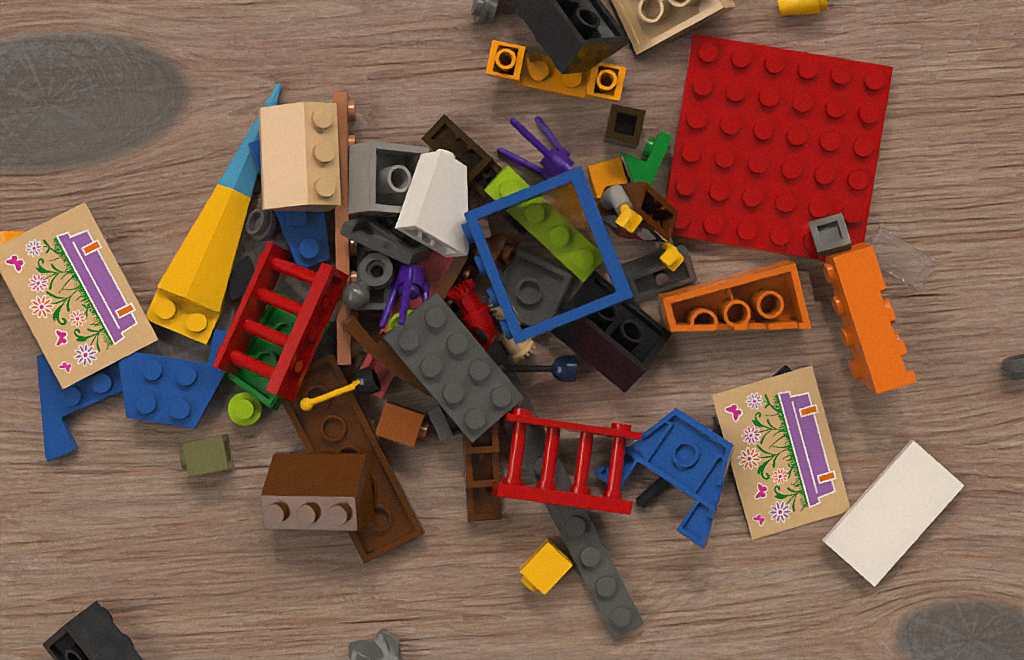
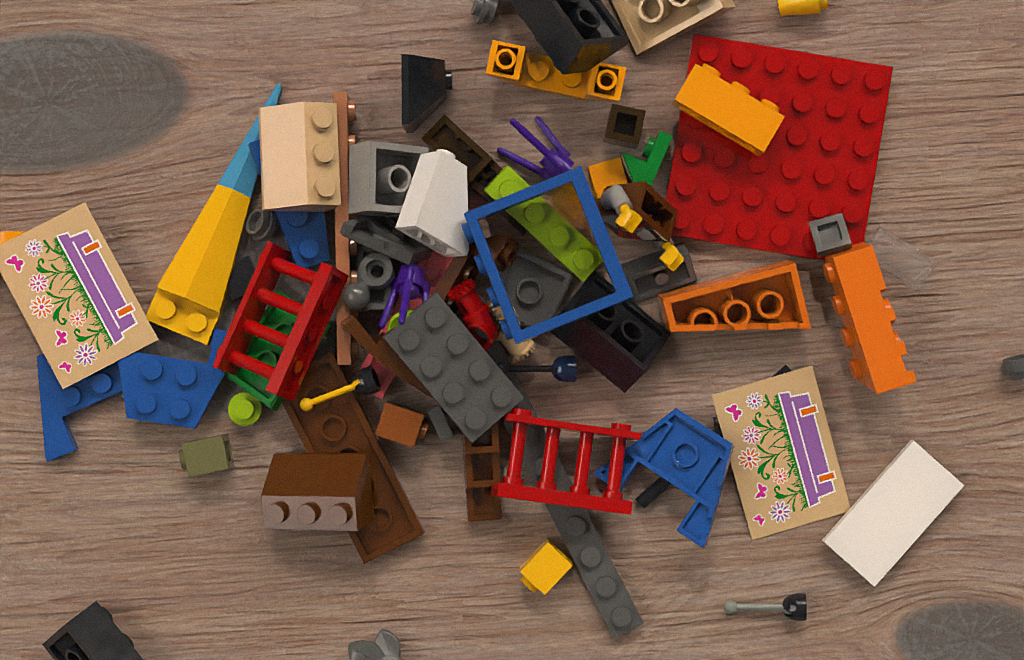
none -> black slope [401,54,453,133]
none -> light orange brick [671,64,785,156]
none -> hinge [724,593,807,621]

